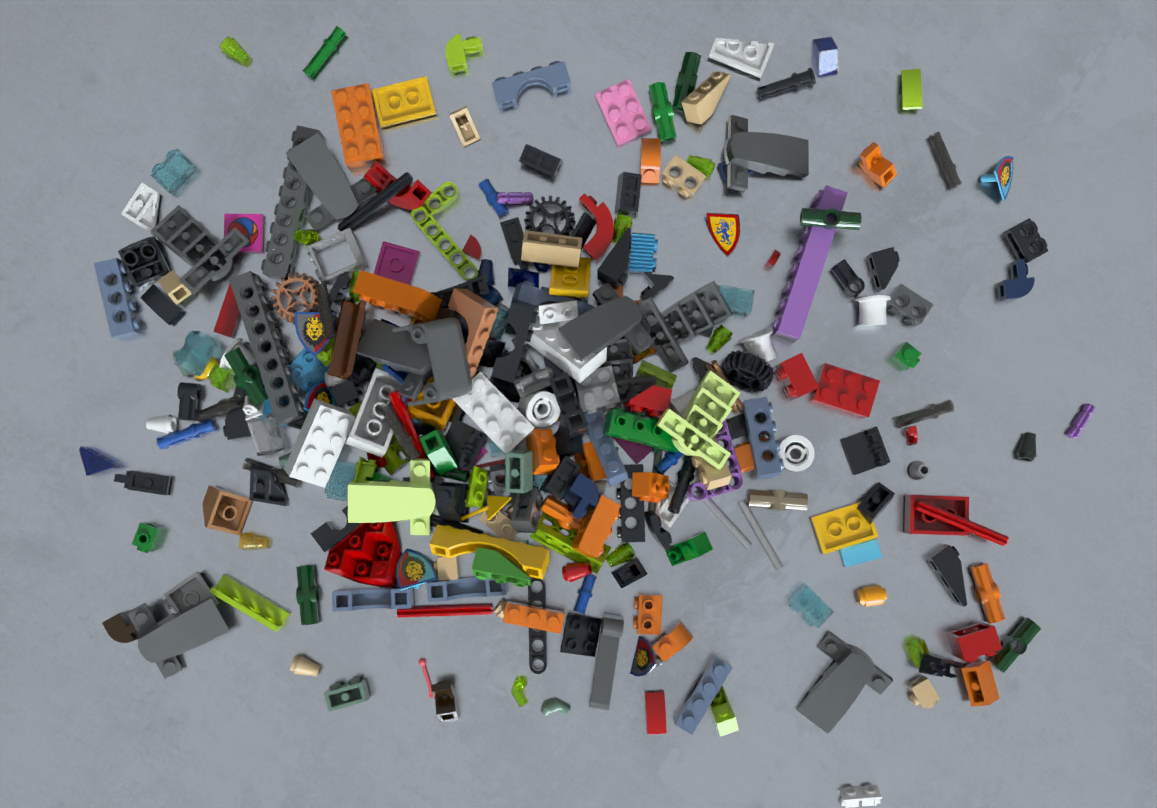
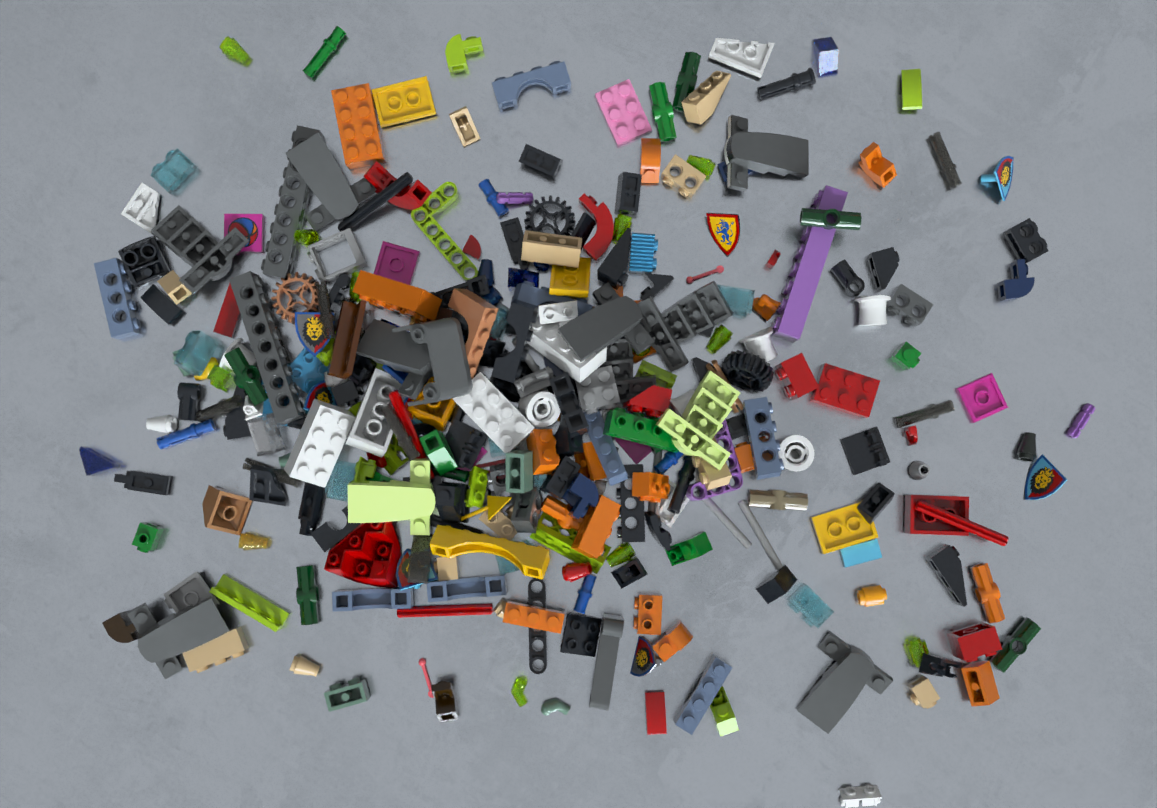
bright green slope [472,547,531,587] -> none
none -> tan brick [182,626,249,673]
none -> black hinge [298,482,324,536]
none -> clear smoke beam [408,534,433,584]
none -> coral hinge [686,265,724,284]
none -> orange piece [751,294,781,321]
none -> black slope [756,565,798,604]
none -> dark pink tile [956,373,1008,423]
none -> shield [1025,454,1067,500]

